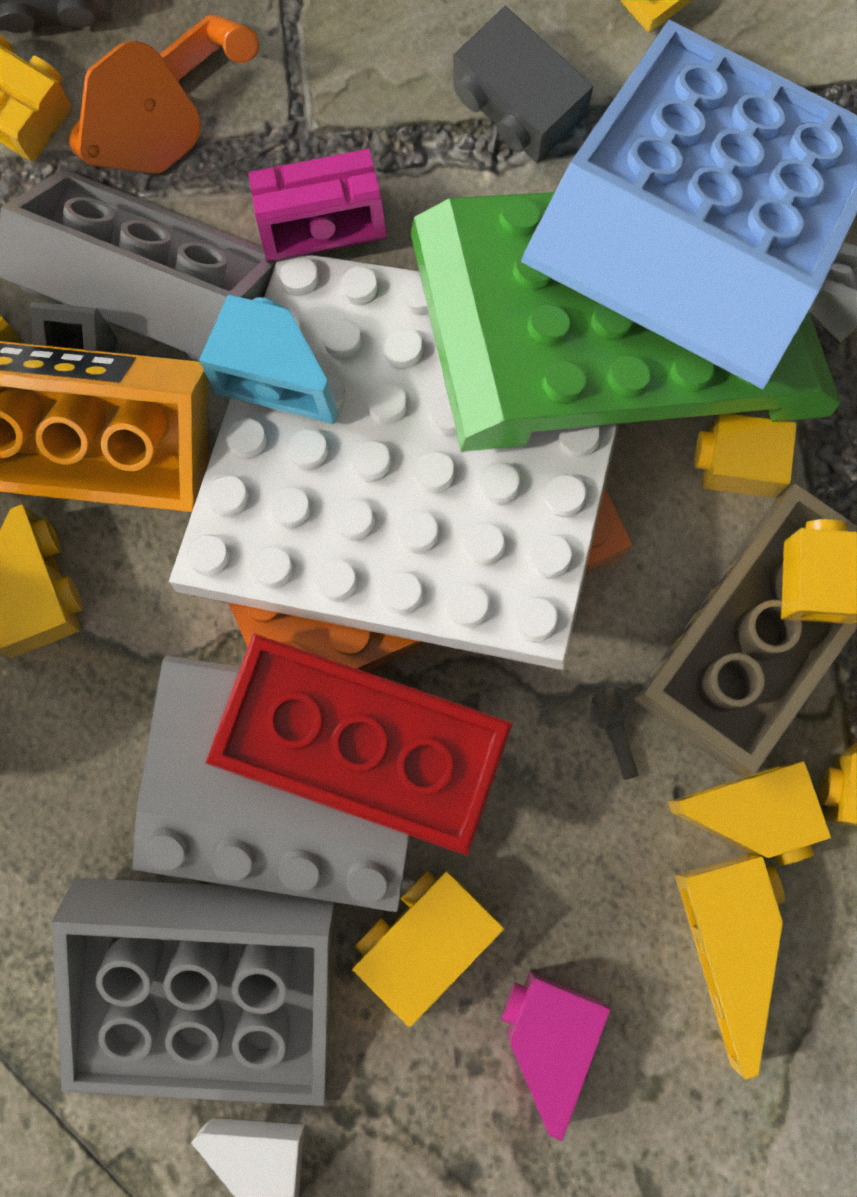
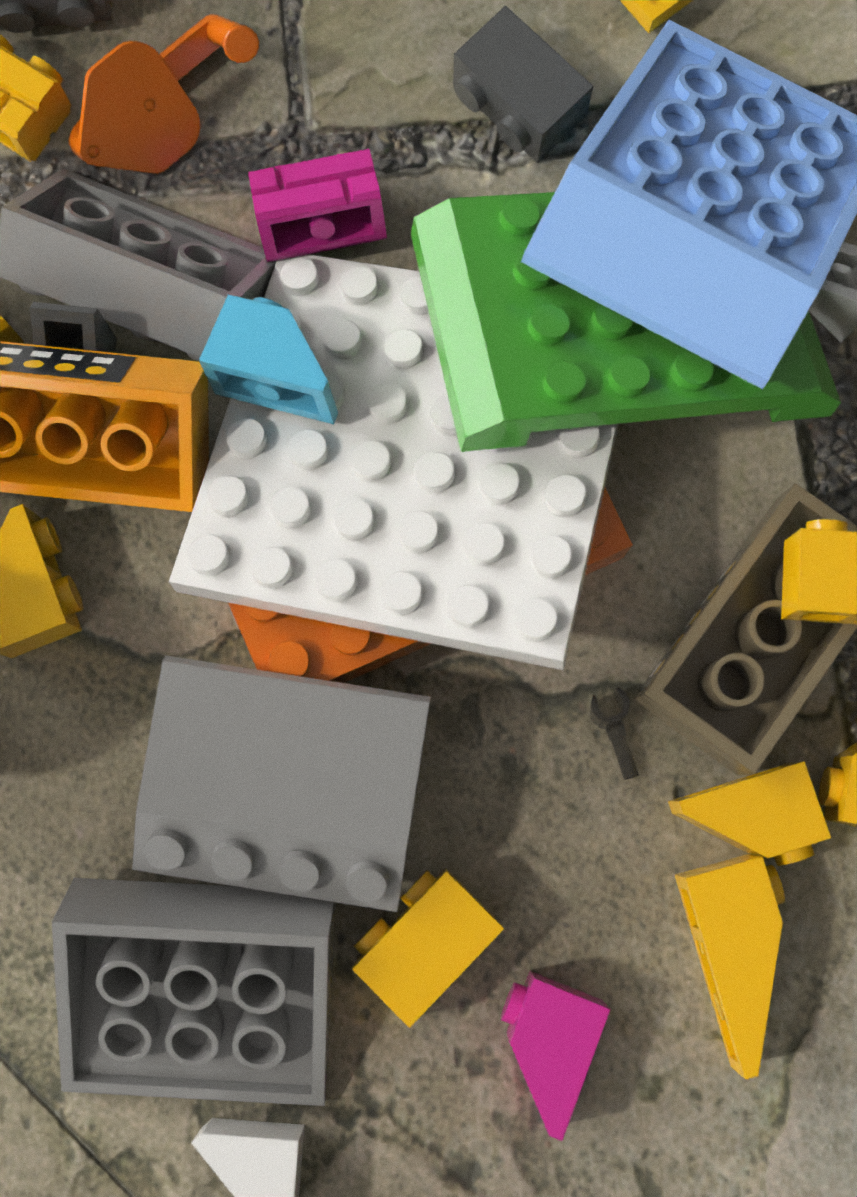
red tile [205,633,513,856] -> none
yellow brick [694,413,797,498] -> none

